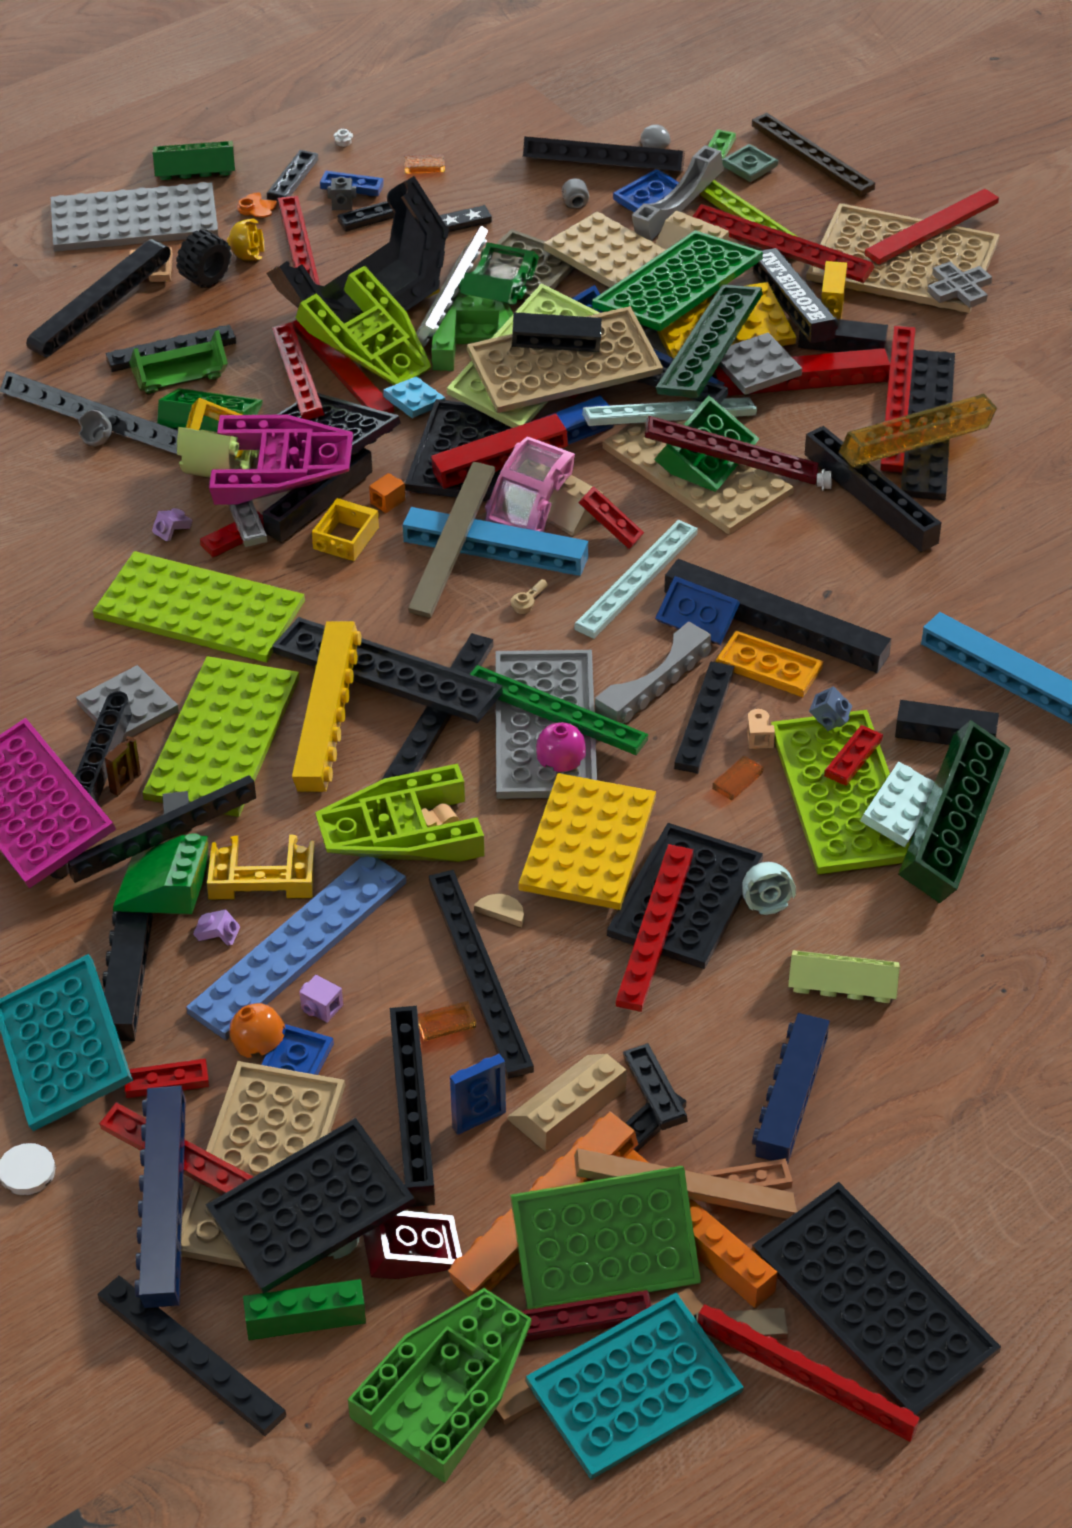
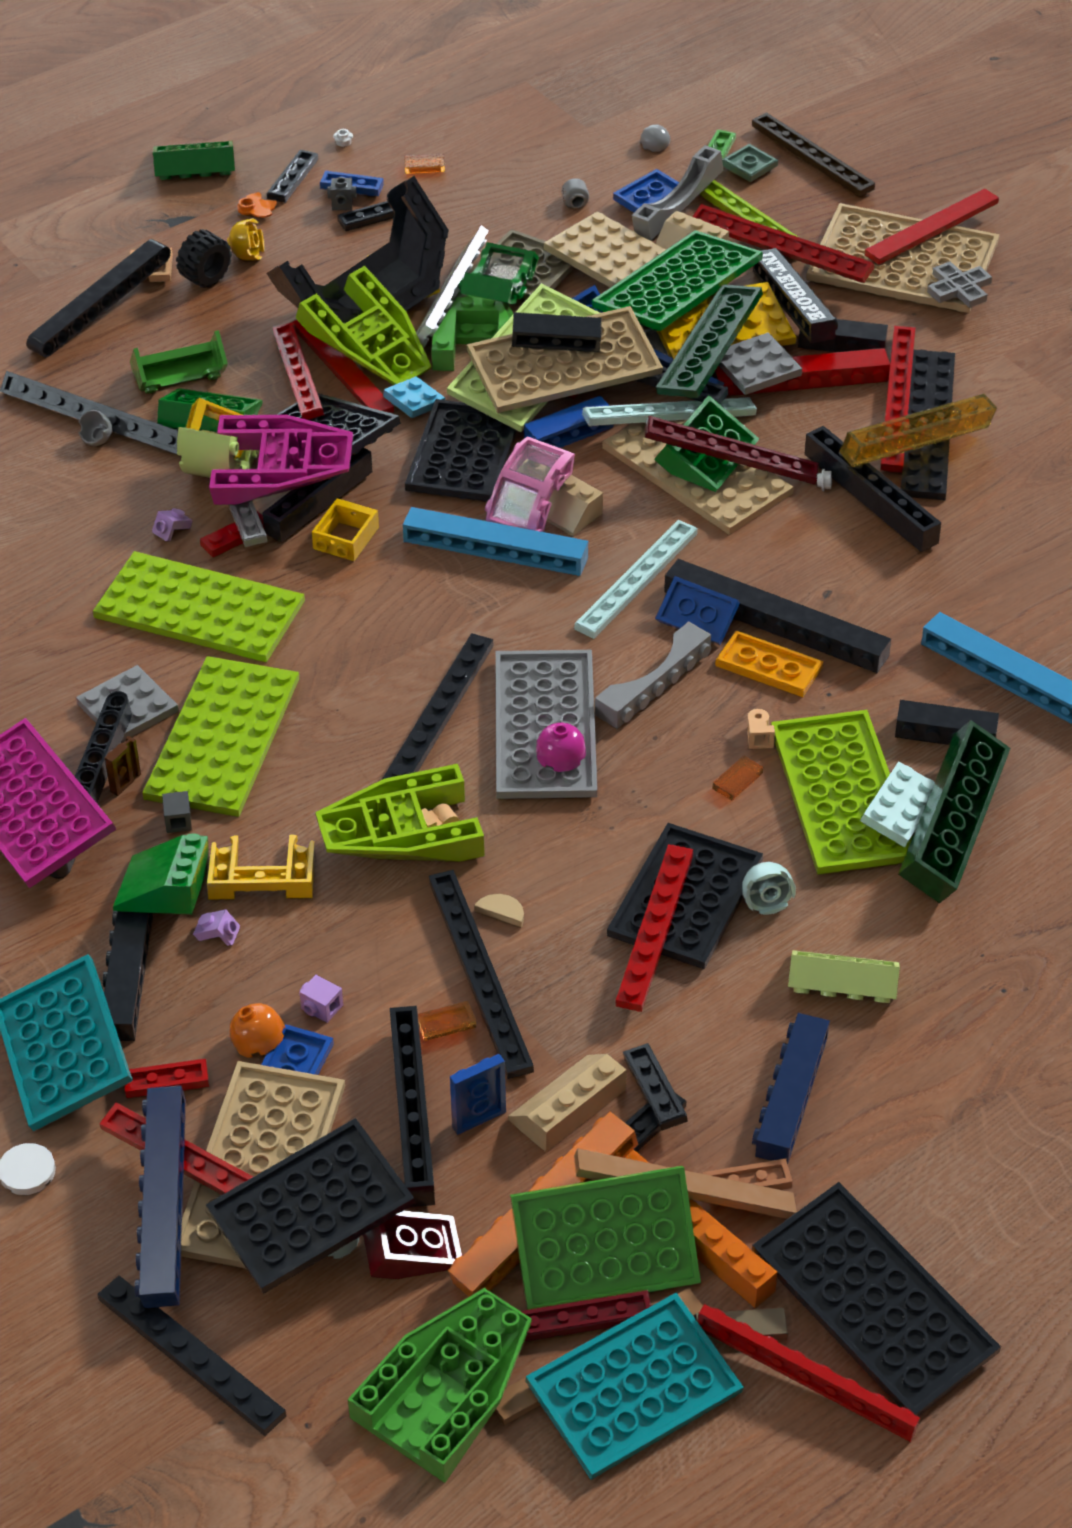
light grey plate [51,182,219,252] -> none
black plate [67,775,256,883] -> none
black plate [105,325,236,372] -> none
medium blue plate [186,857,406,1041] -> none
green brick [243,1279,366,1341] -> none
black plate [272,617,503,723] -> none
red tile [278,196,320,285] -> none
yellow brick [292,621,361,792] -> none
orange brick [369,473,405,513] -> none
dark tan tile [408,462,495,618] -> none
red brick [431,413,568,489] -> none
black tile [440,205,492,232] -> none
green tile [469,665,648,756] -> none
tan plate [511,579,548,614] -> none
yellow plate [519,773,656,910] -> none
black brick [523,136,685,171] -> none
red tile [578,486,644,549] -> none
black plate [674,661,734,774] -> none
sand blue brick [809,686,852,731] -> none
yellow window [821,261,847,319] -> none
red tile [824,725,883,786] -> none

